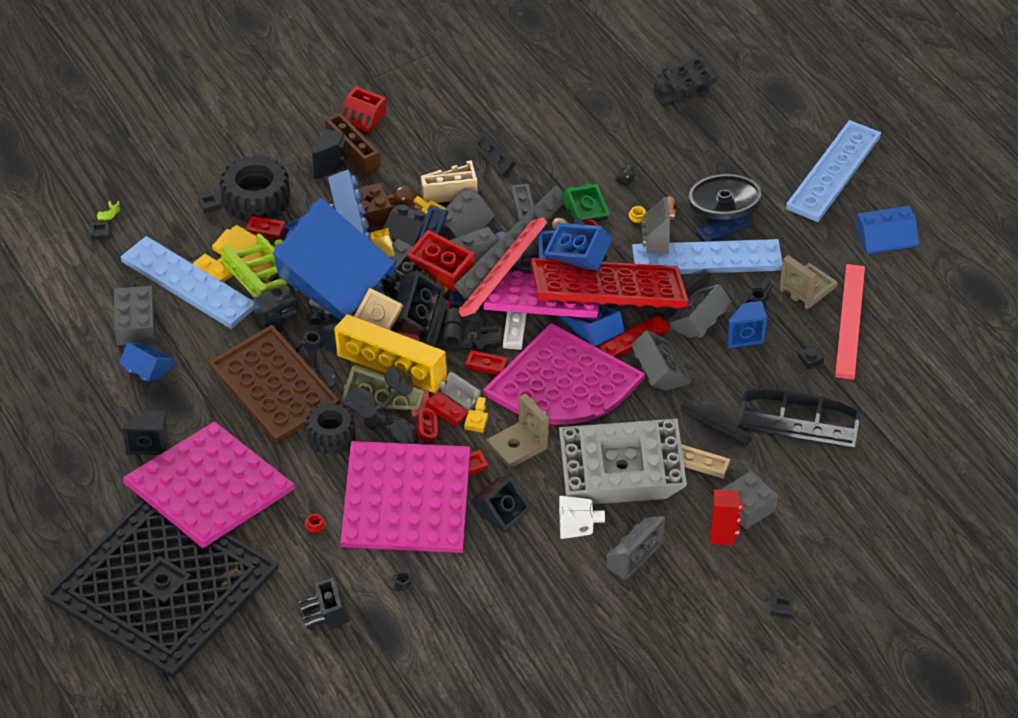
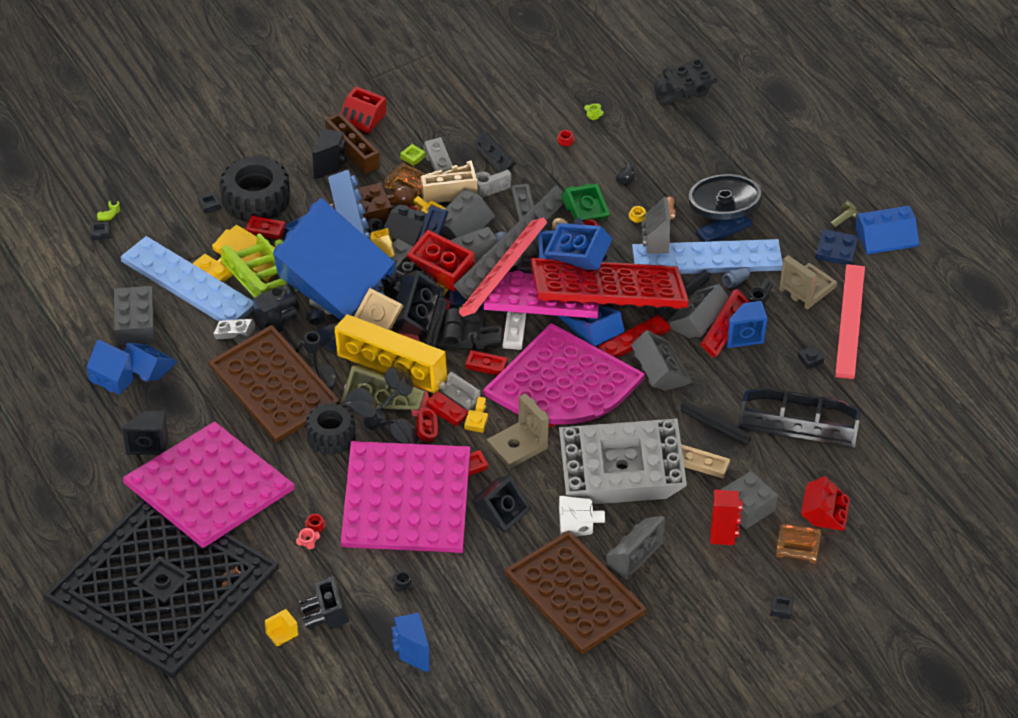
light blue plate [786,120,881,222] -> none
none -> blue slope [87,339,134,395]
none -> light grey plate [213,319,256,344]
none -> yellow panel [265,609,298,646]
none -> coral plate [296,528,320,550]
none -> black plate [367,218,384,235]
none -> clear orange plate [384,162,426,198]
none -> blue slope [391,613,429,672]
none -> lime plate [400,144,425,166]
none -> light grey plate [423,137,453,172]
none -> light grey plate [476,170,511,198]
none -> reddish brown plate [505,531,647,655]
none -> red plate [557,130,575,146]
none -> lime plate [584,104,604,120]
none -> red plate [700,289,750,358]
none -> sand blue cone [722,268,750,289]
none -> clear orange plate [776,524,821,563]
none -> red slope [801,476,850,531]
none -> dark blue plate [815,229,859,265]
none -> olive plant [830,200,859,228]

